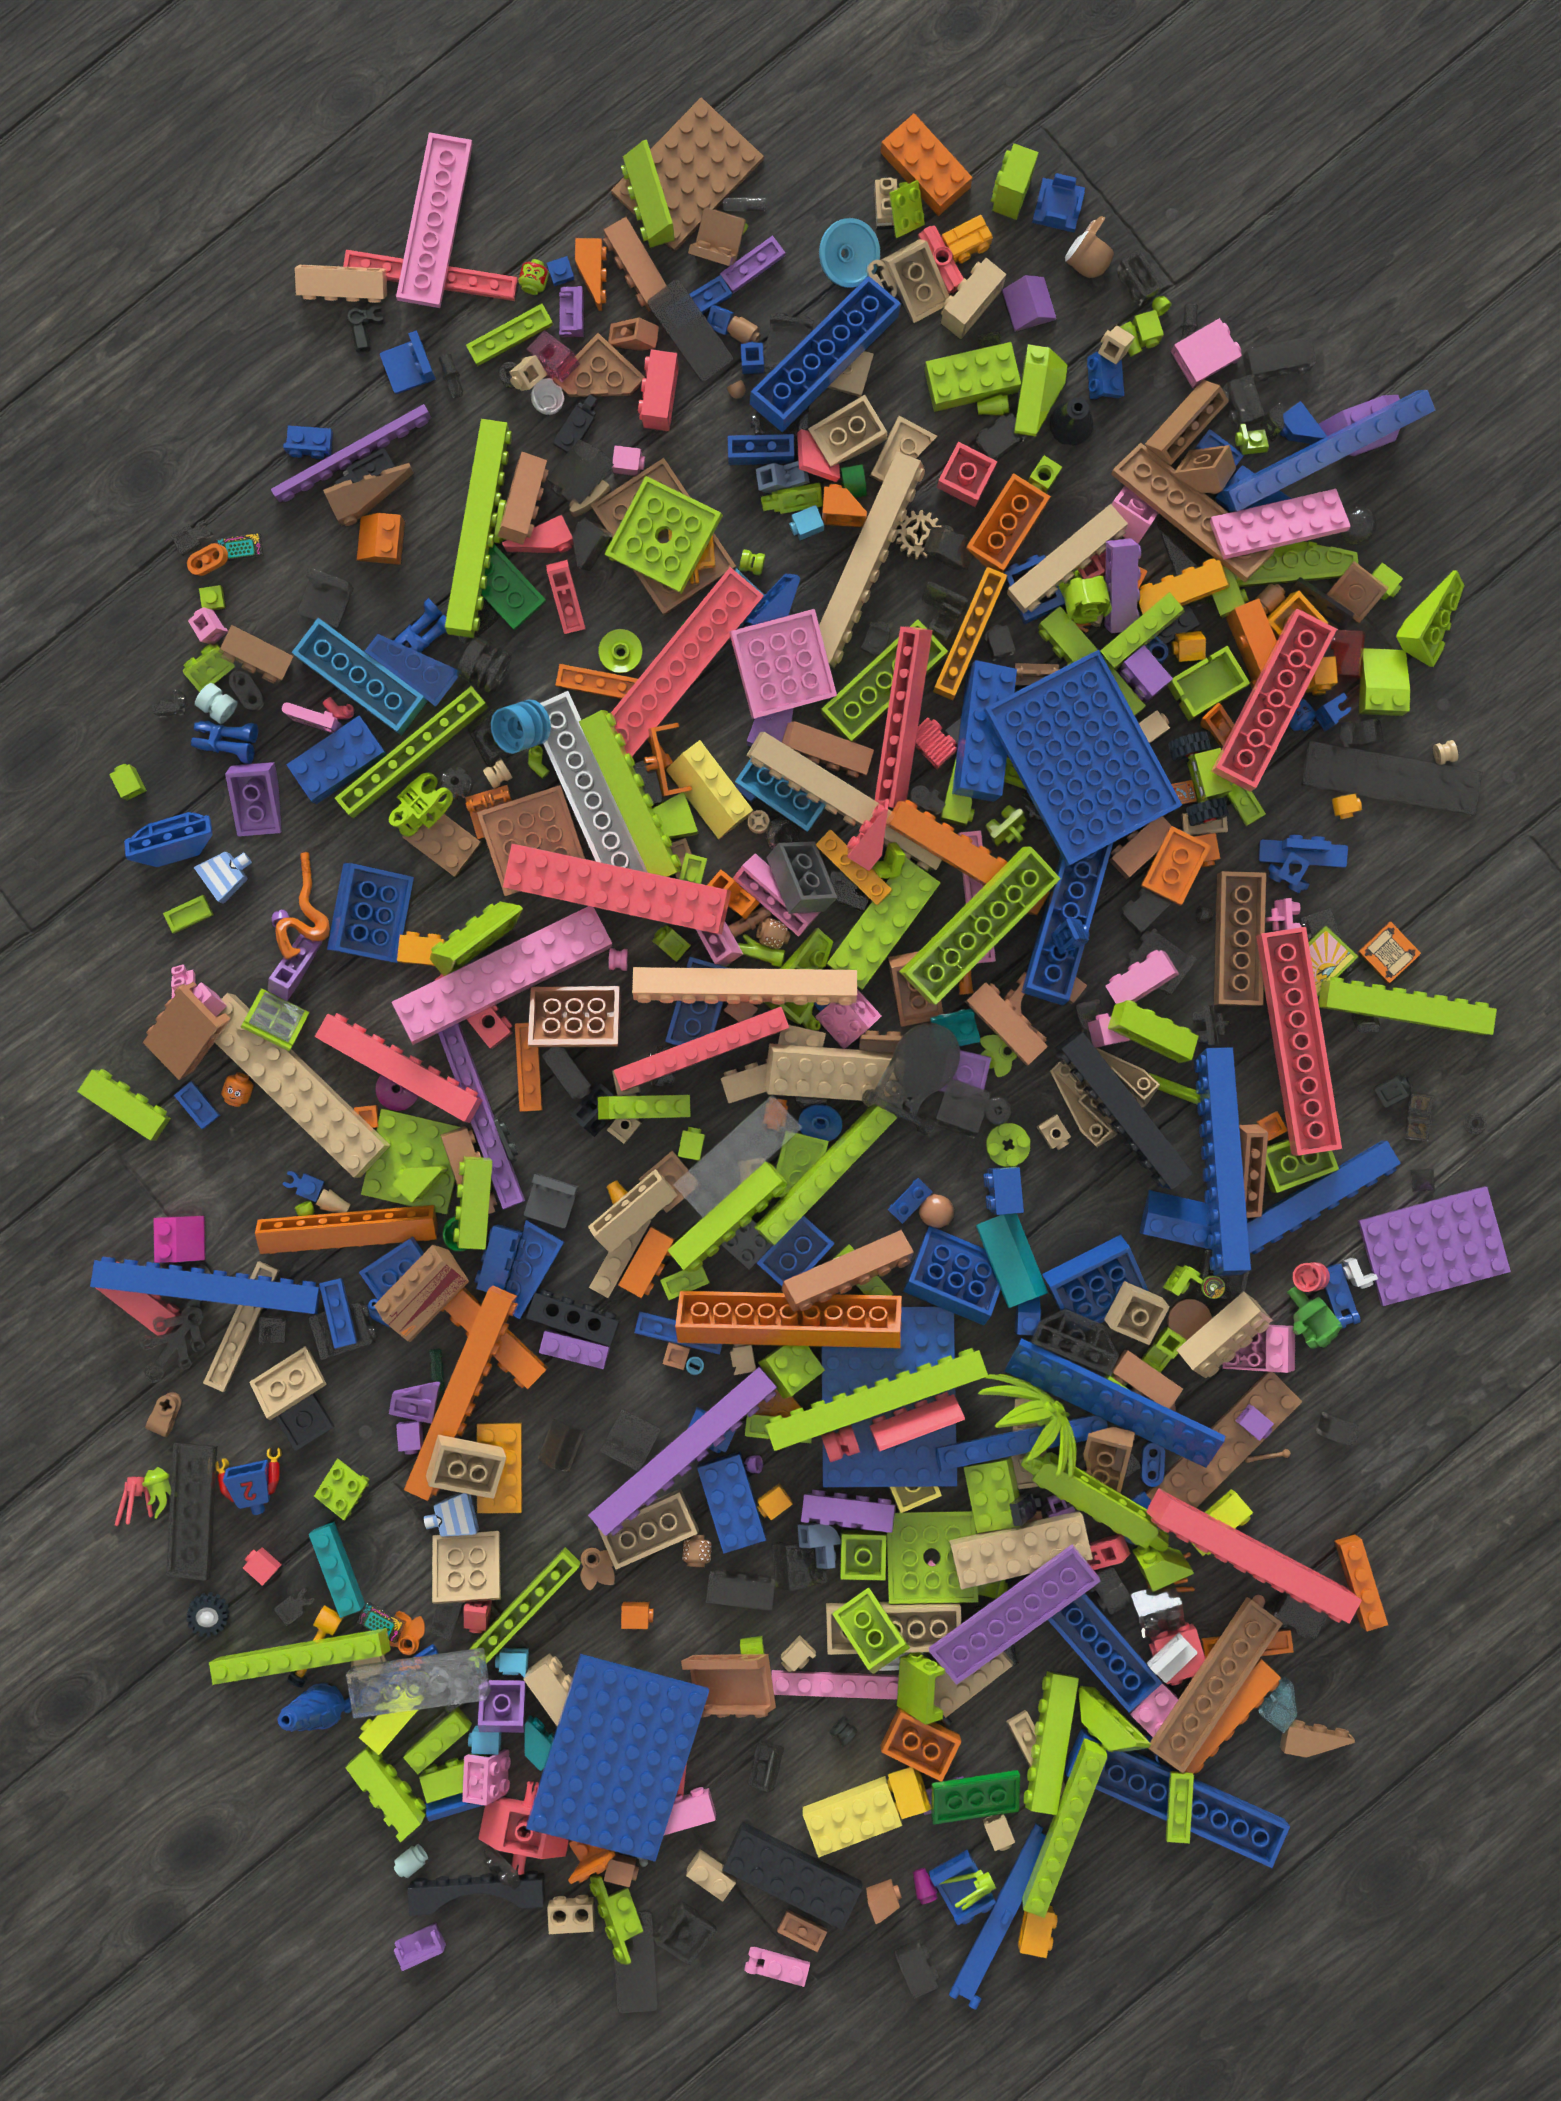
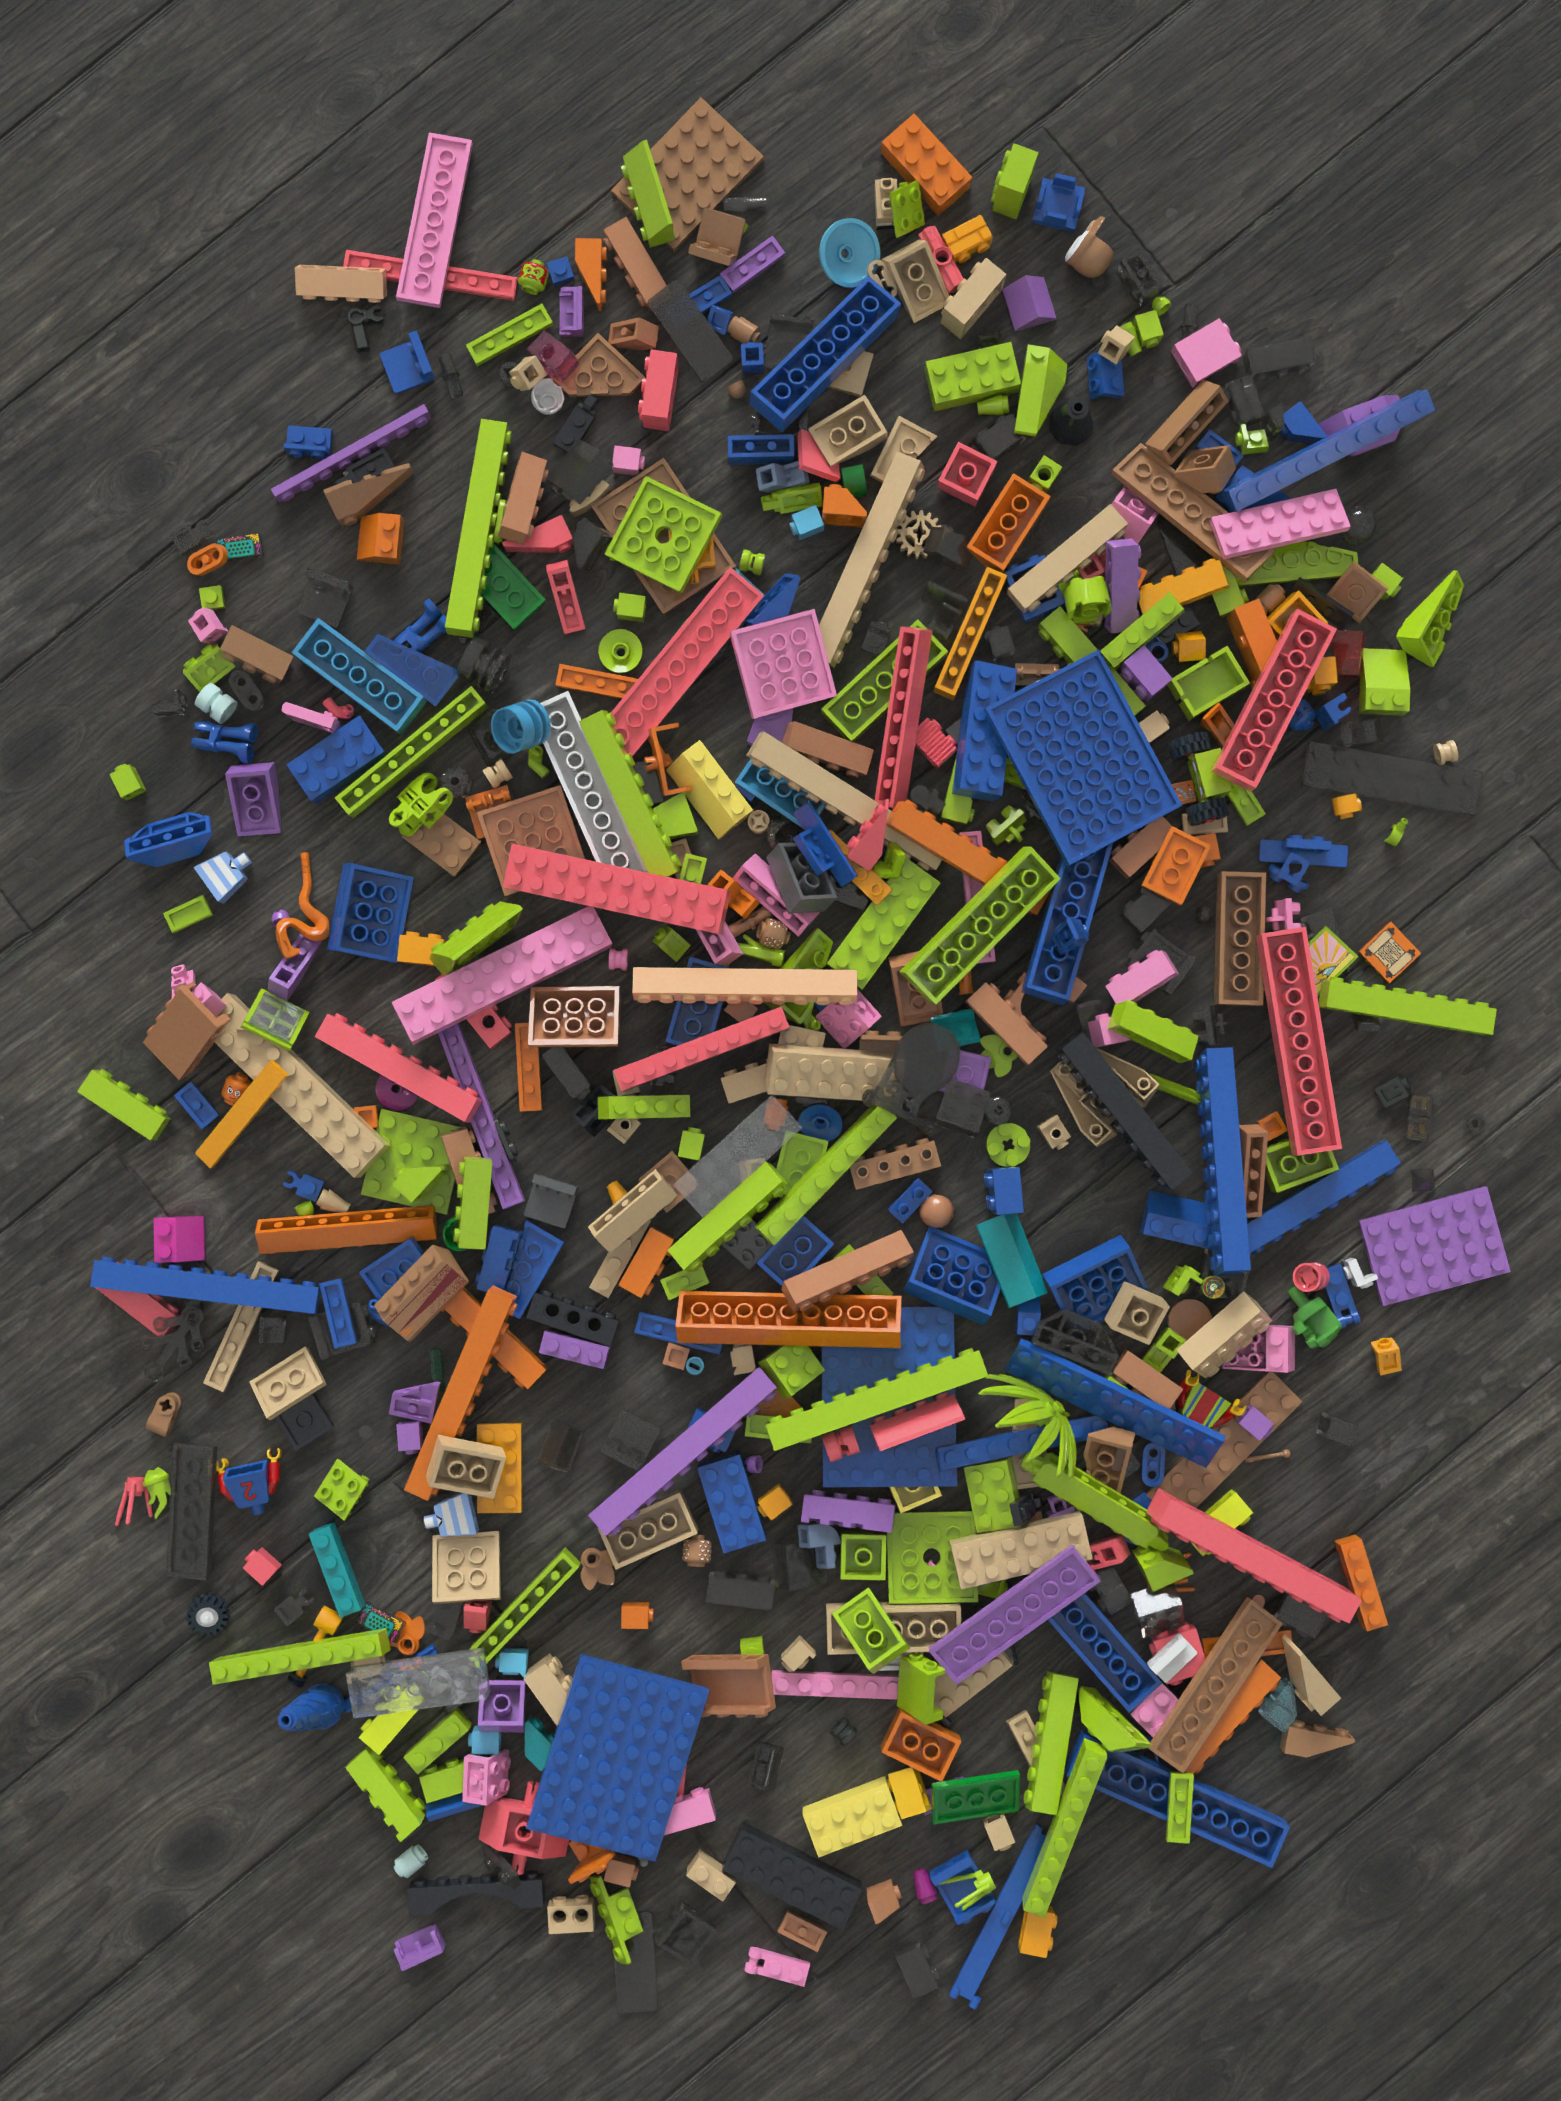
none -> light orange tile [195,1060,288,1168]
none -> lime brick [613,593,647,622]
none -> blue bracket [793,802,857,887]
none -> medium nougat brick [849,1138,941,1190]
none -> torso [1177,1370,1247,1429]
none -> tan slope [1282,1634,1341,1716]
none -> light orange bracket [1371,1338,1402,1376]
none -> lime piece [1385,818,1408,847]

